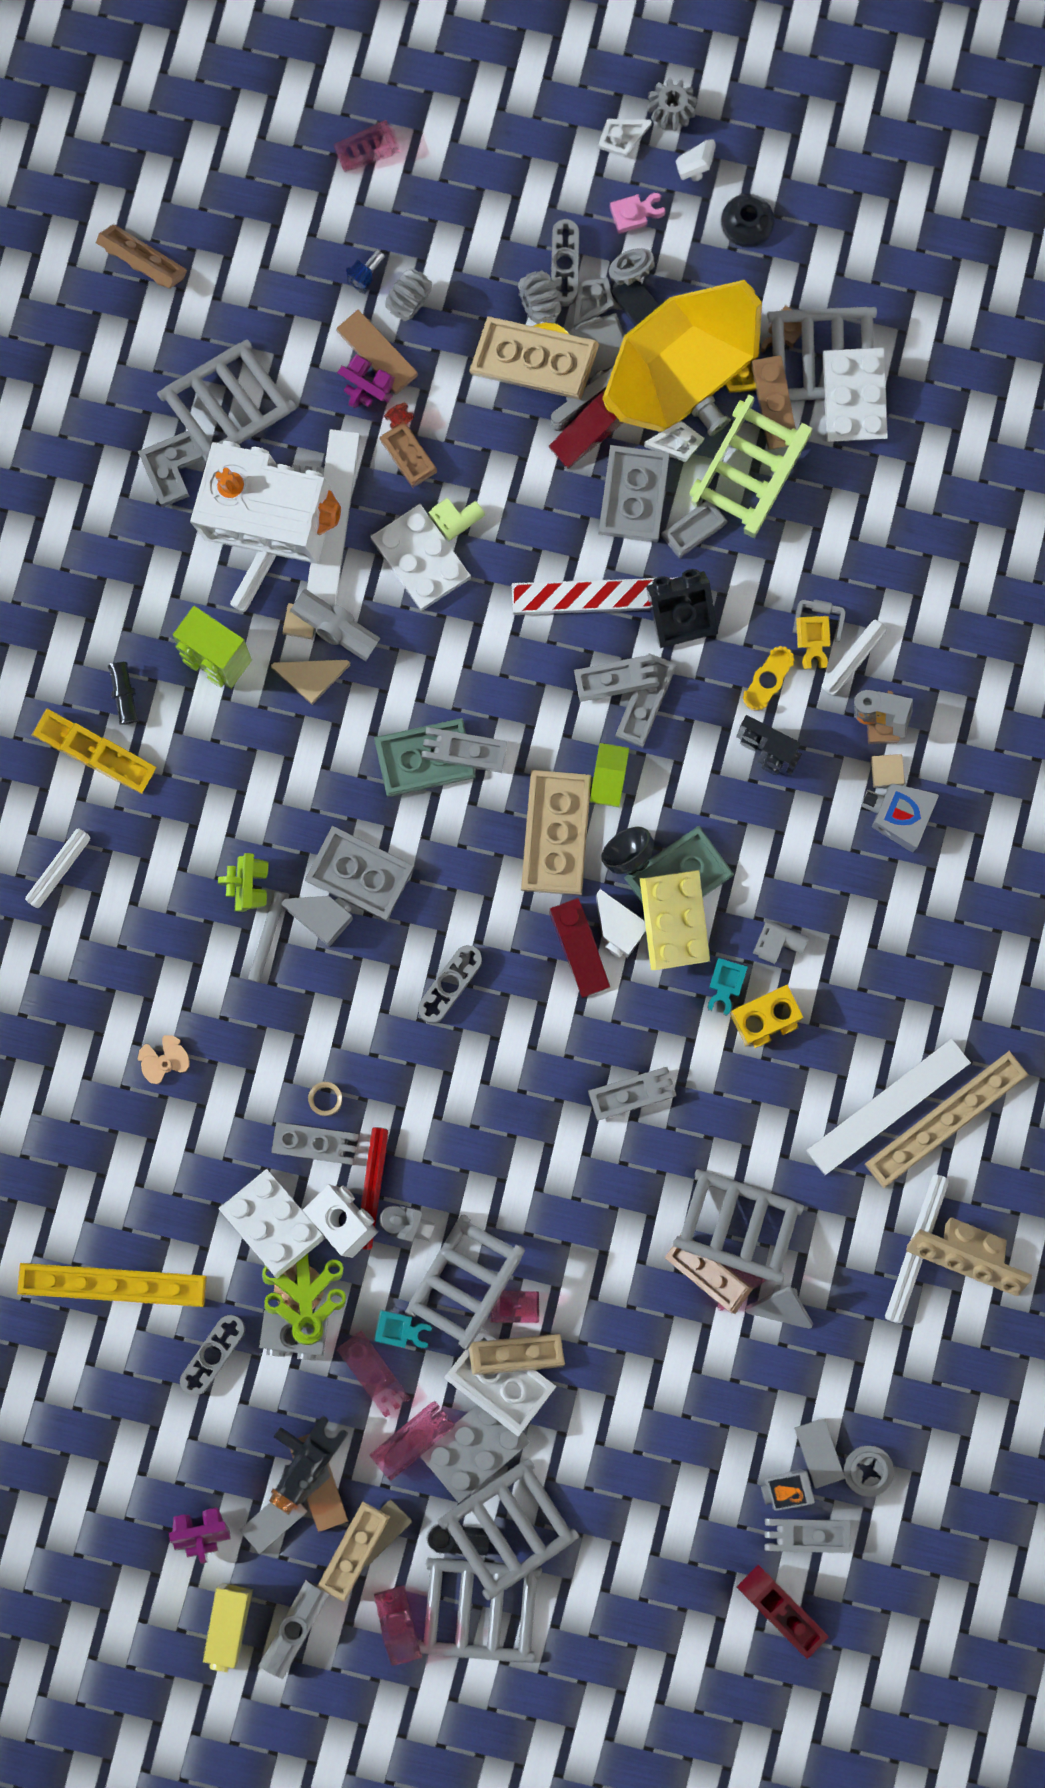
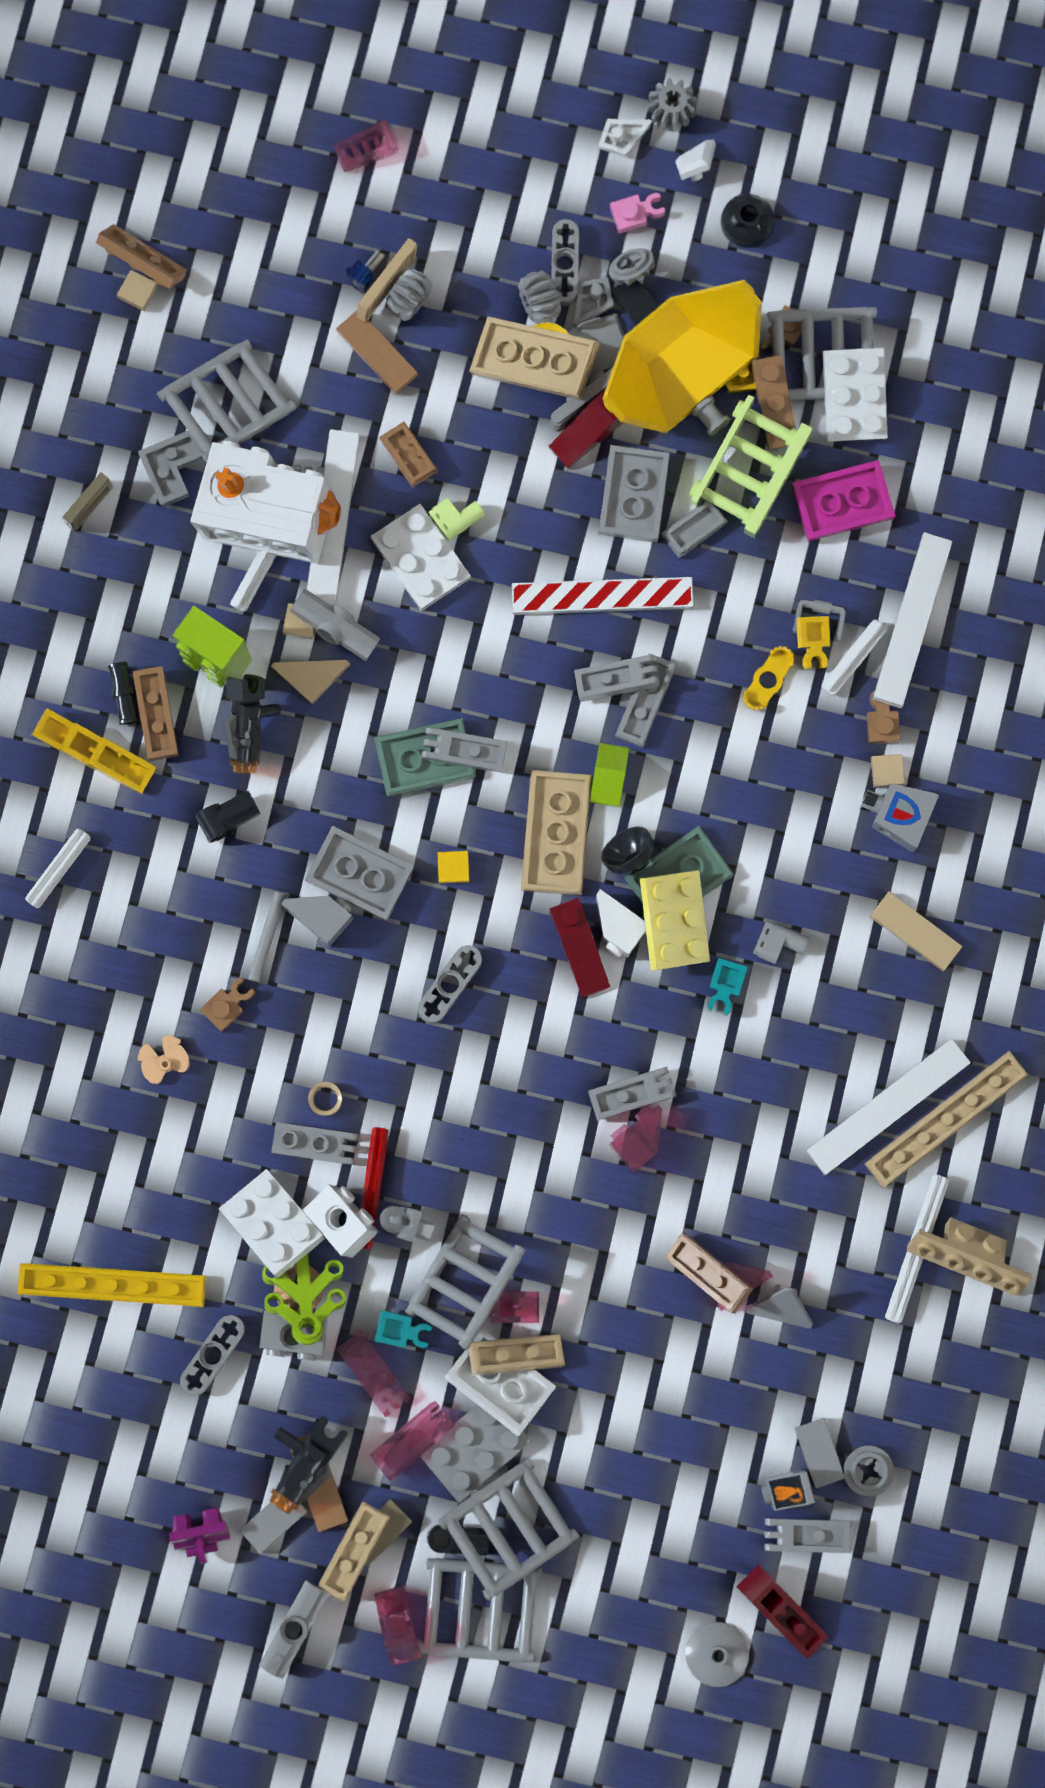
light yellow slope [203,1583,253,1672] -> none
lime hips [218,853,269,912] -> none
magenta hips [337,354,395,409] -> none
clear red bush [384,403,414,429] -> none
white piece [644,421,705,462] -> none
black plate [646,569,718,648] -> none
light grey bar [673,1169,804,1284] -> none
yellow brick [730,984,803,1048] -> none
black plate [736,715,802,775] -> none
light grey leg [854,690,913,738] -> none
none -> dark tan tile [62,472,113,532]
none -> tan tile [117,270,158,311]
none -> medium nougat plate [132,666,179,761]
none -> black piece [195,790,261,843]
none -> medium nougat plate [200,977,255,1032]
none -> black piece [225,674,281,774]
none -> tan tile [356,238,417,322]
none -> yellow tile [437,851,469,884]
none -> clear pink slope [609,1105,662,1174]
none -> light grey dish [686,1622,749,1687]
none -> dark pink plate [792,460,895,542]
none -> tan tile [869,891,962,971]
none -> white tile [872,532,953,708]

